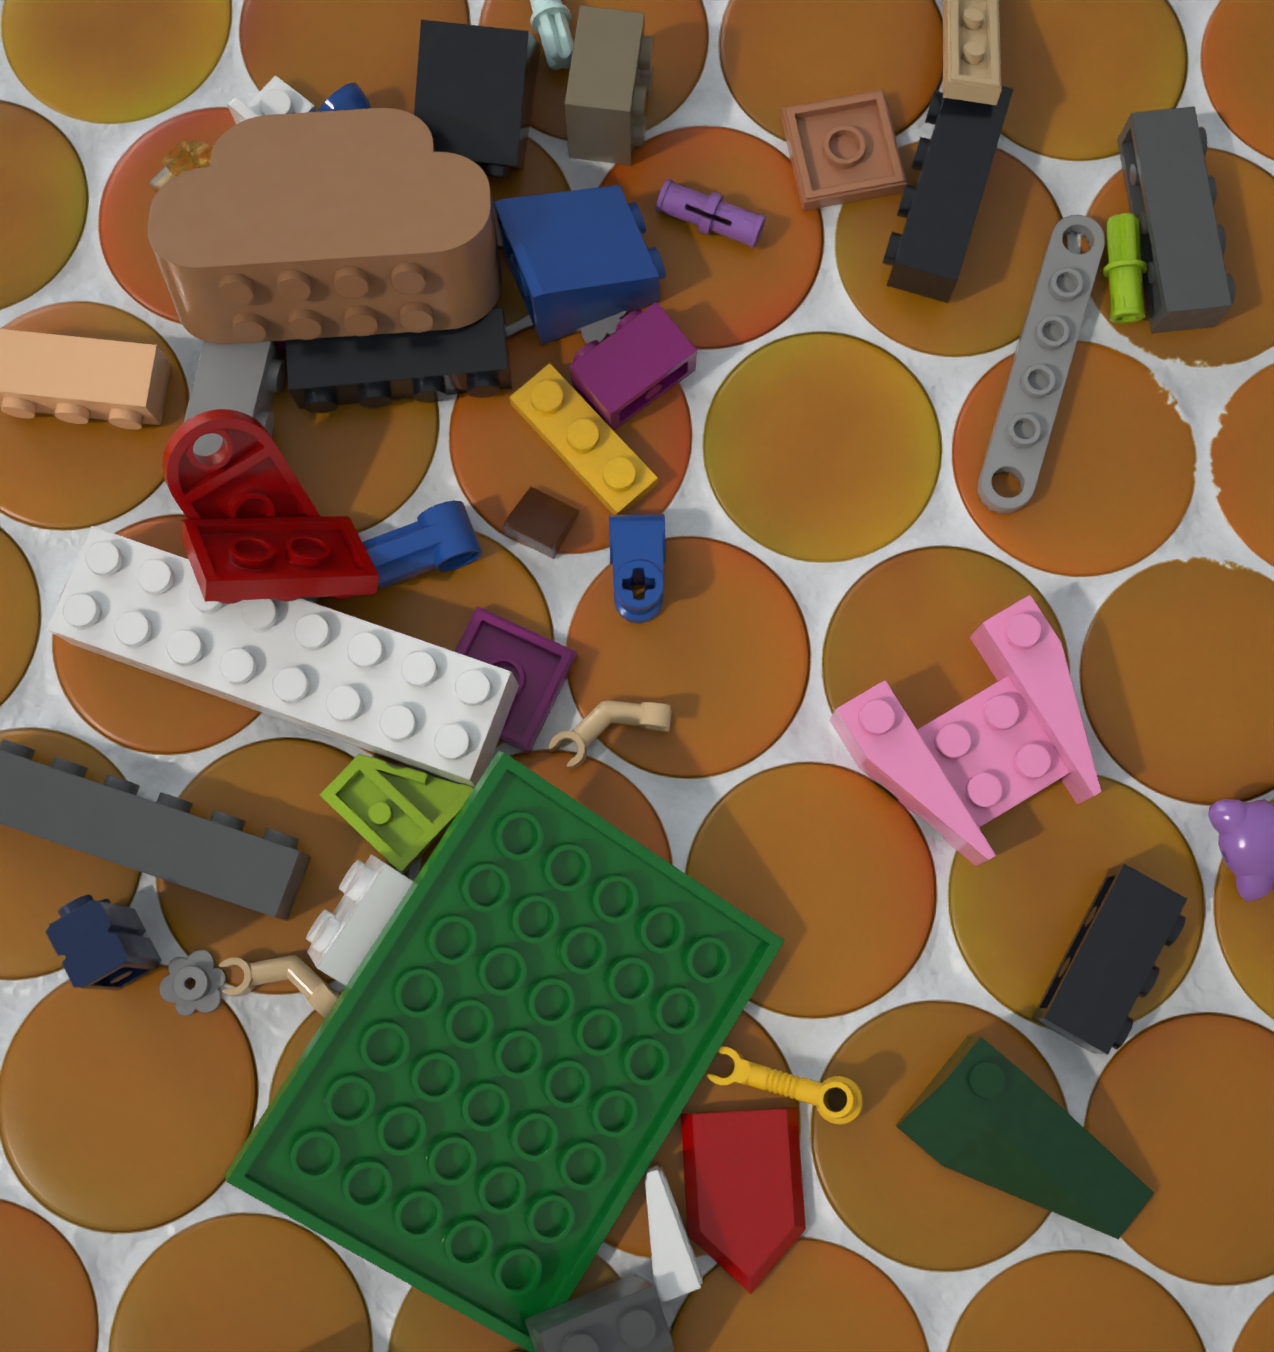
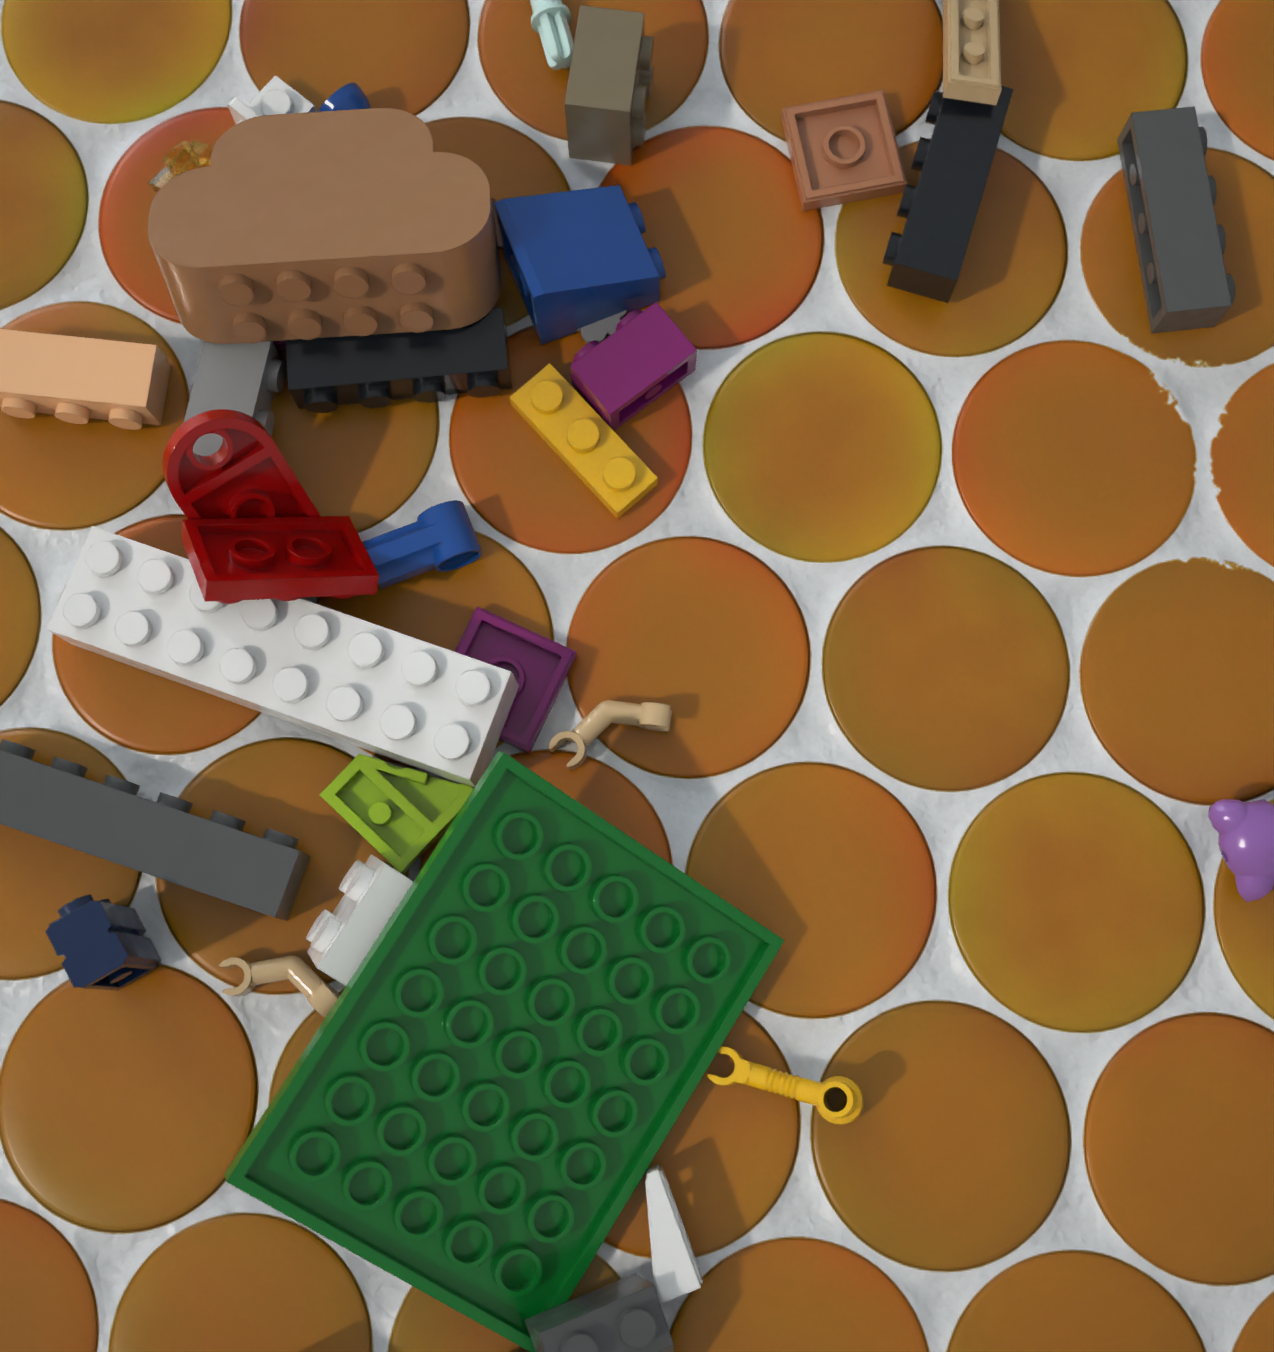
light grey plant [159,950,227,1016] -> none
black slope [414,20,541,178] -> none
reddish brown slope [503,487,579,559] -> none
blue piece [609,514,666,624] -> none
medium lavender pin [656,179,766,249] -> none
red tile [681,1107,806,1294] -> none
bright pink wedge [829,595,1102,866] -> none
dark green wedge [895,1036,1154,1240] -> none
light grey plate [977,215,1105,515] -> none
black brick [1031,864,1187,1055] -> none
lime axle [1103,213,1147,324] -> none

